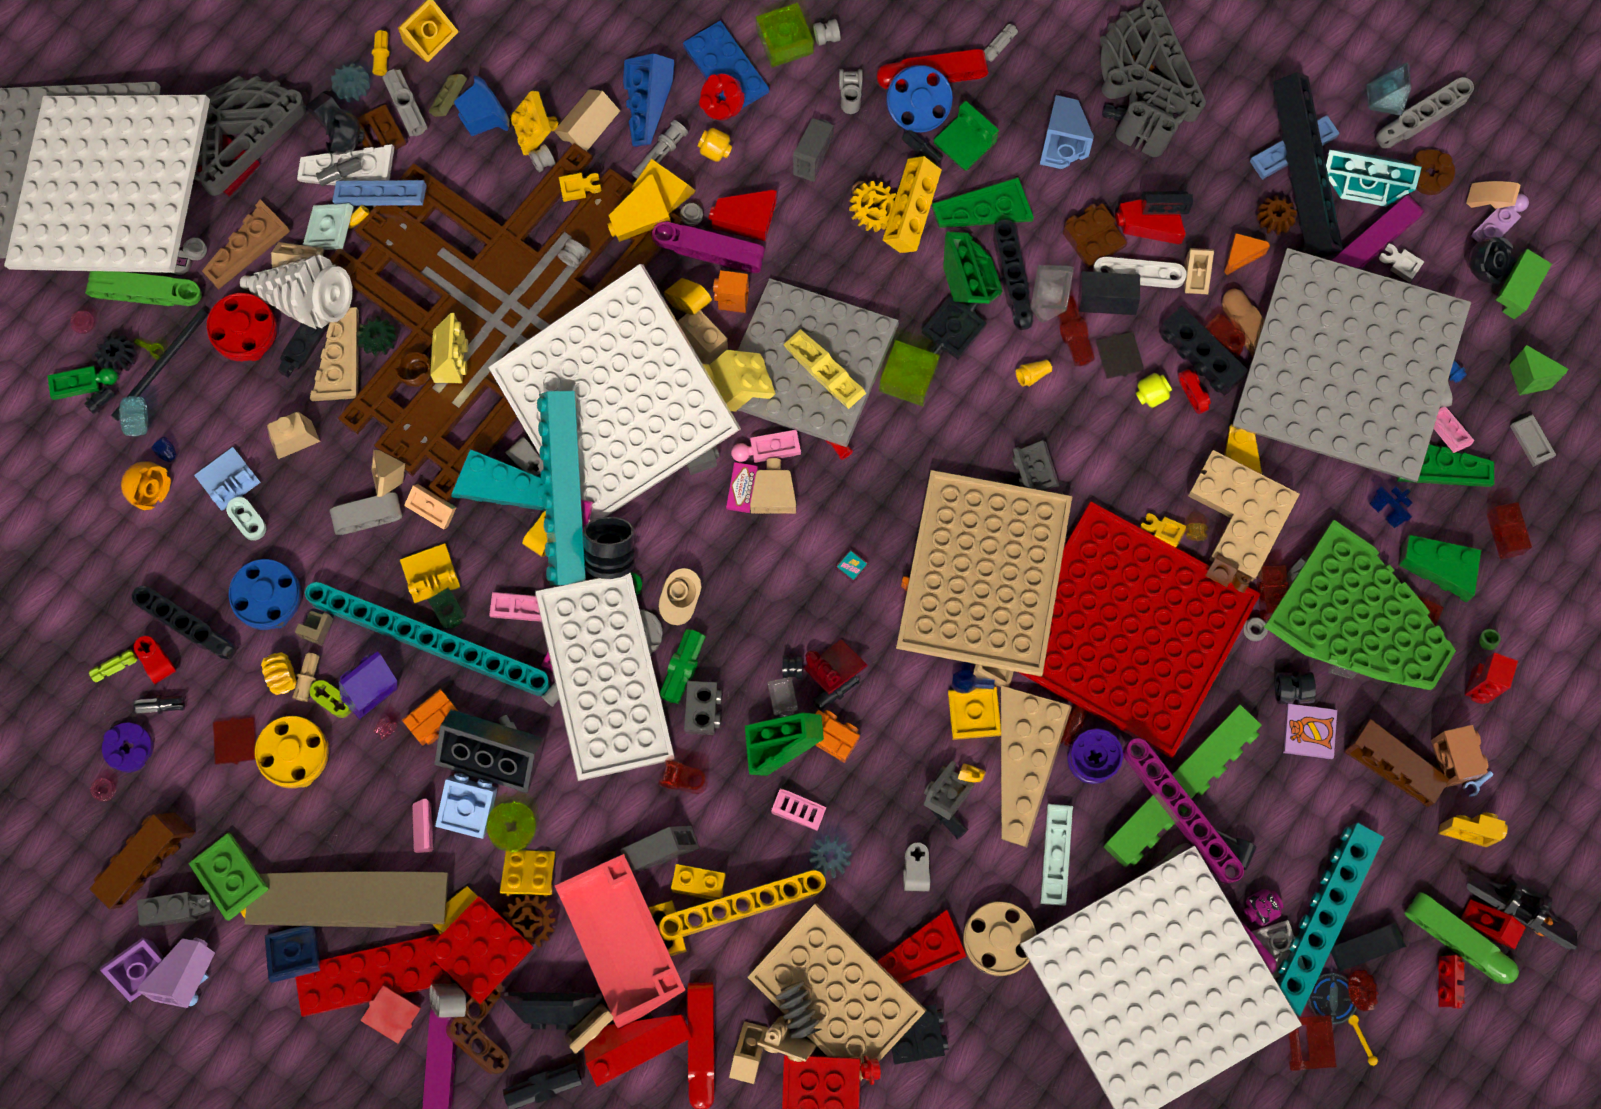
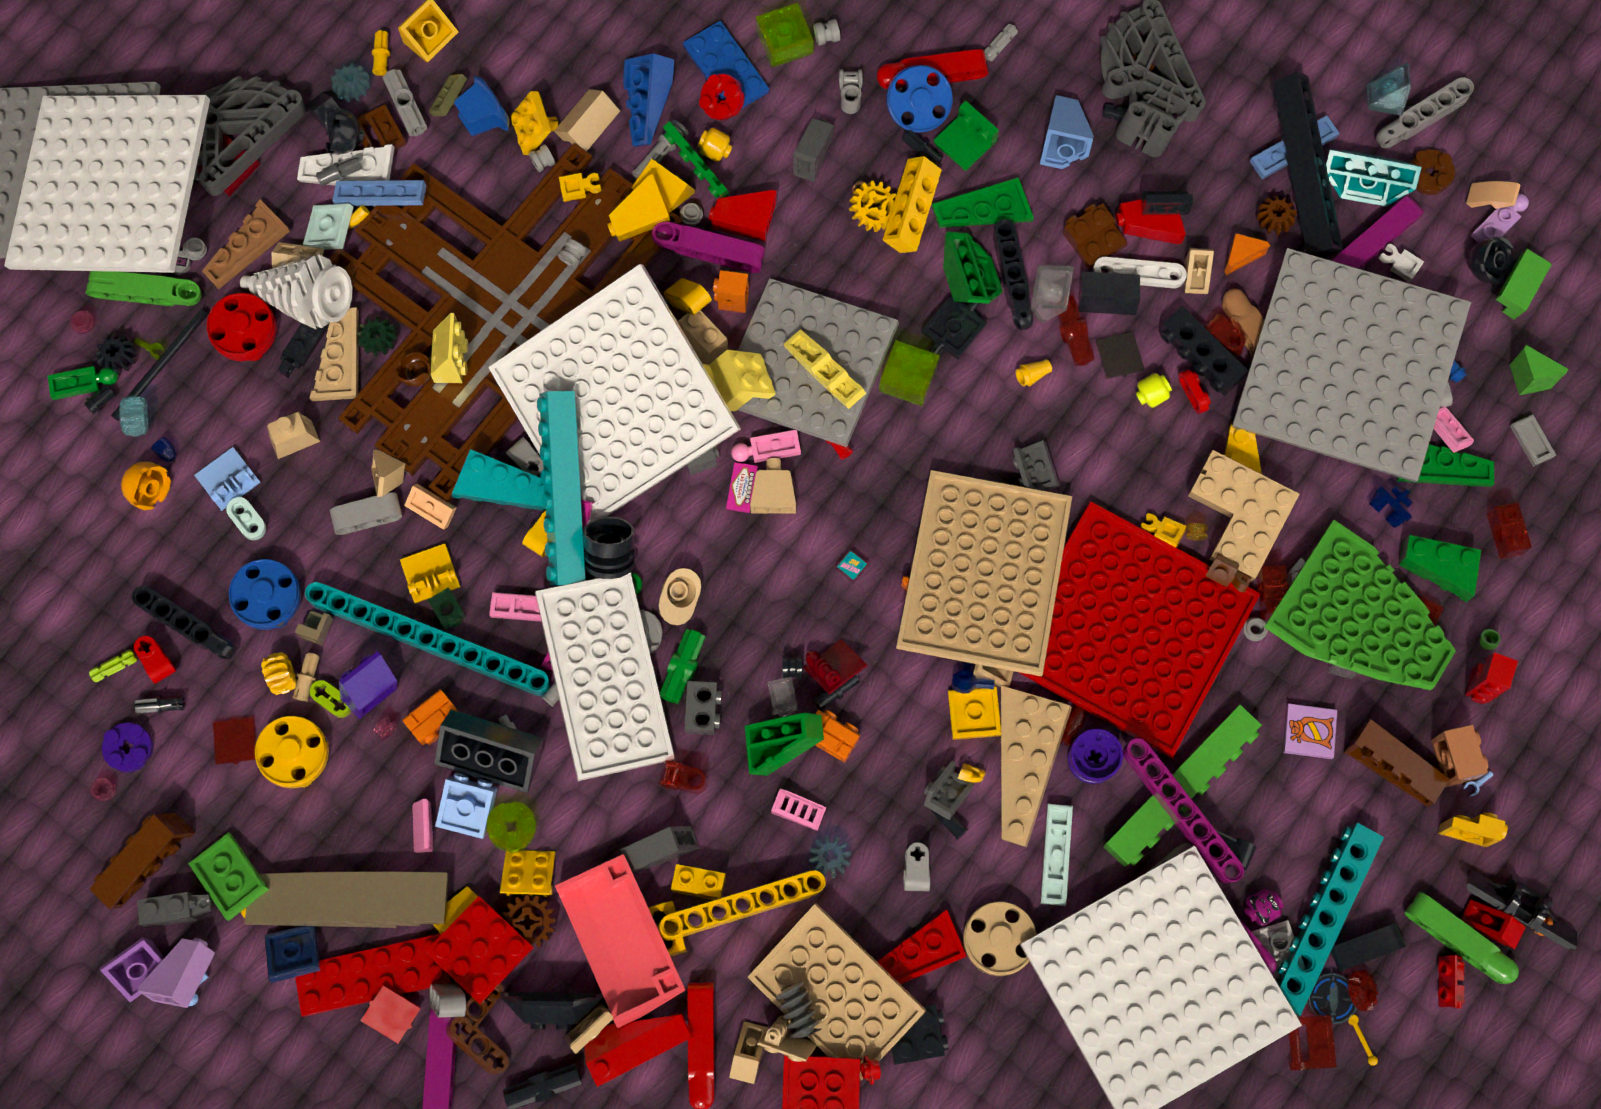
black wheel [1275,672,1316,704] -> none
none -> green wing [663,121,730,198]

